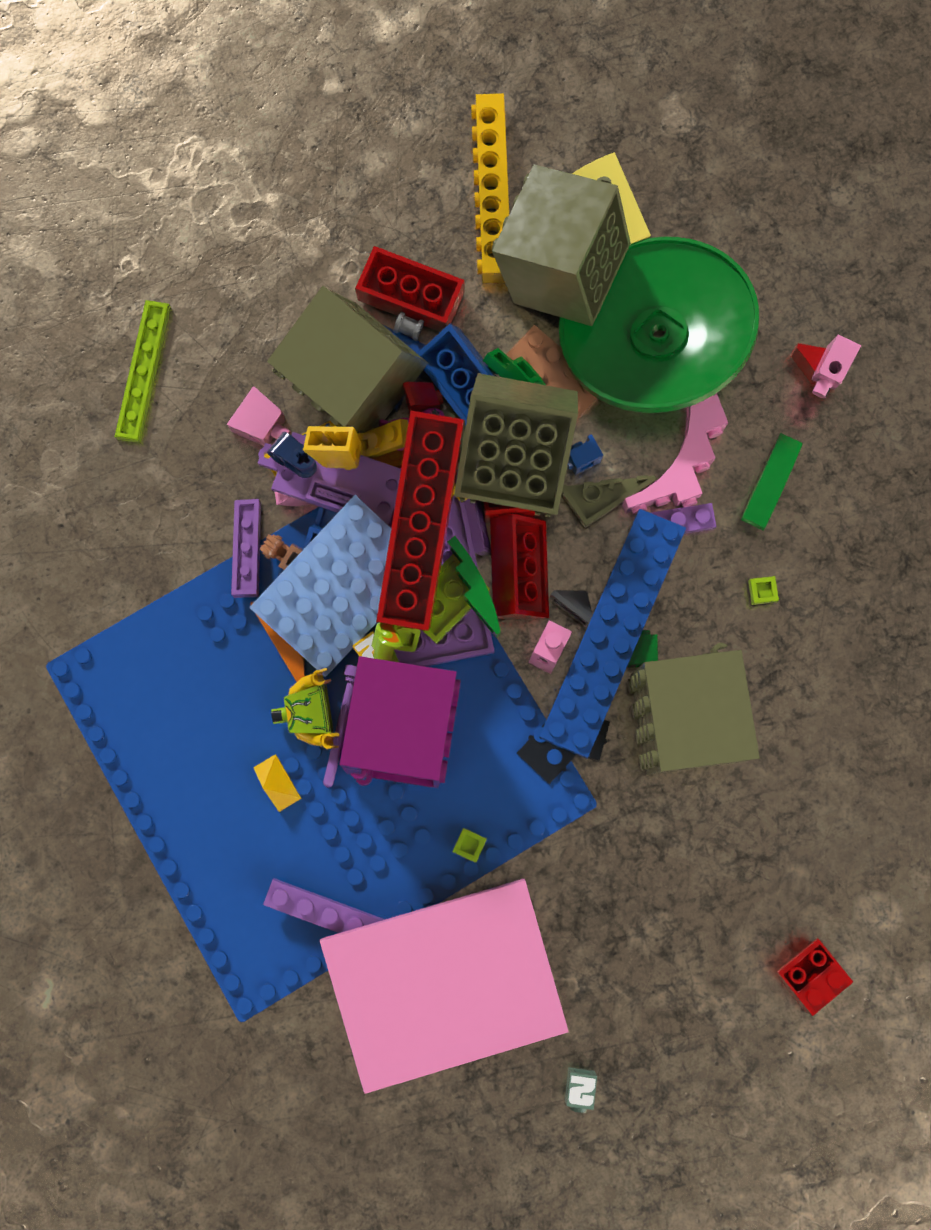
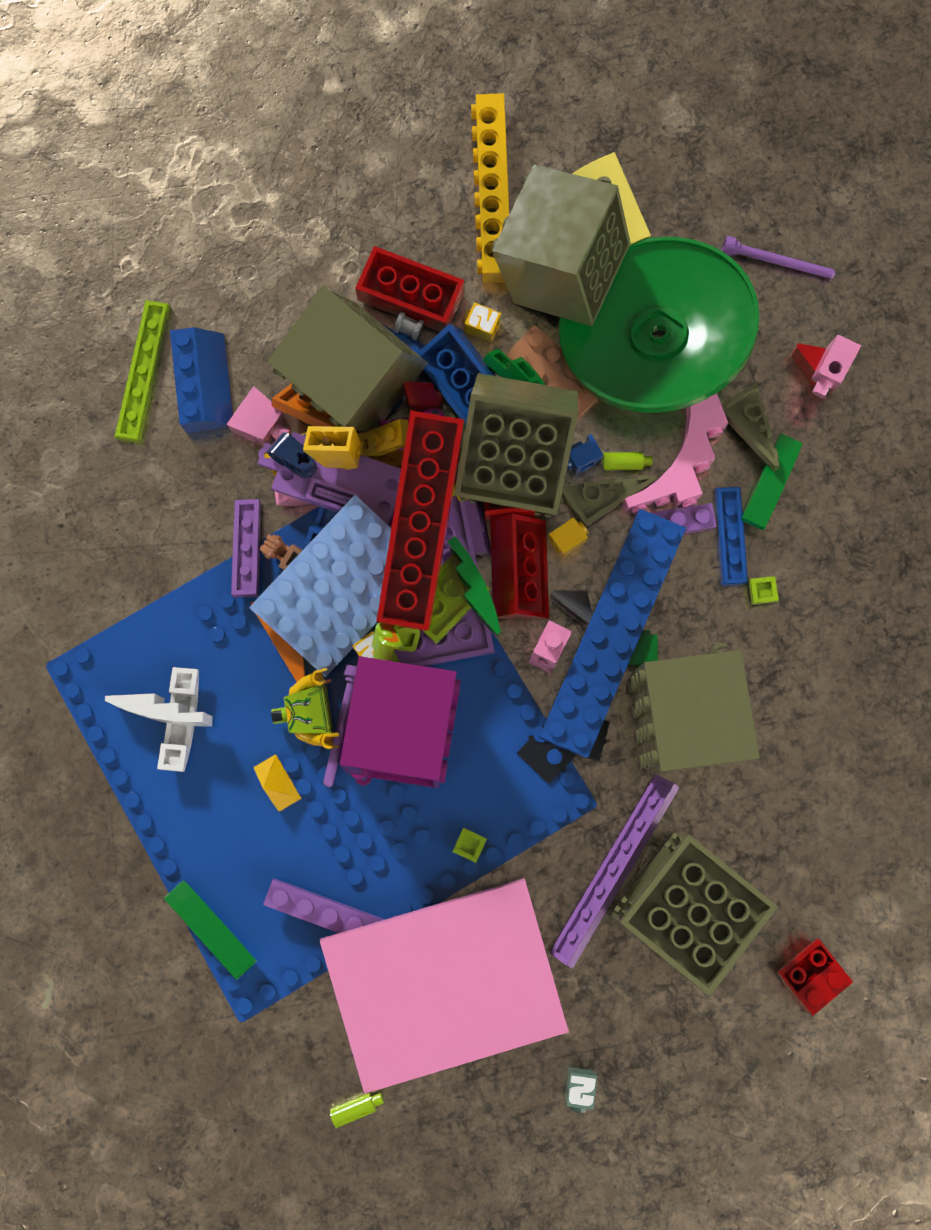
none -> white slope [105,694,212,727]
none -> white slope [157,667,199,772]
none -> green slope [163,880,257,980]
none -> blue slope [170,327,233,433]
none -> orange wing [271,383,337,427]
none -> lime cylinder [330,1092,384,1128]
none -> brick [462,302,501,343]
none -> yellow brick [548,517,588,559]
none -> medium lavender plate [550,774,680,969]
none -> lime cylinder [602,452,653,470]
none -> olive piece [610,833,778,996]
none -> blue tile [714,487,748,586]
none -> medium lavender piece [721,235,836,279]
none -> olive wing [722,382,779,471]

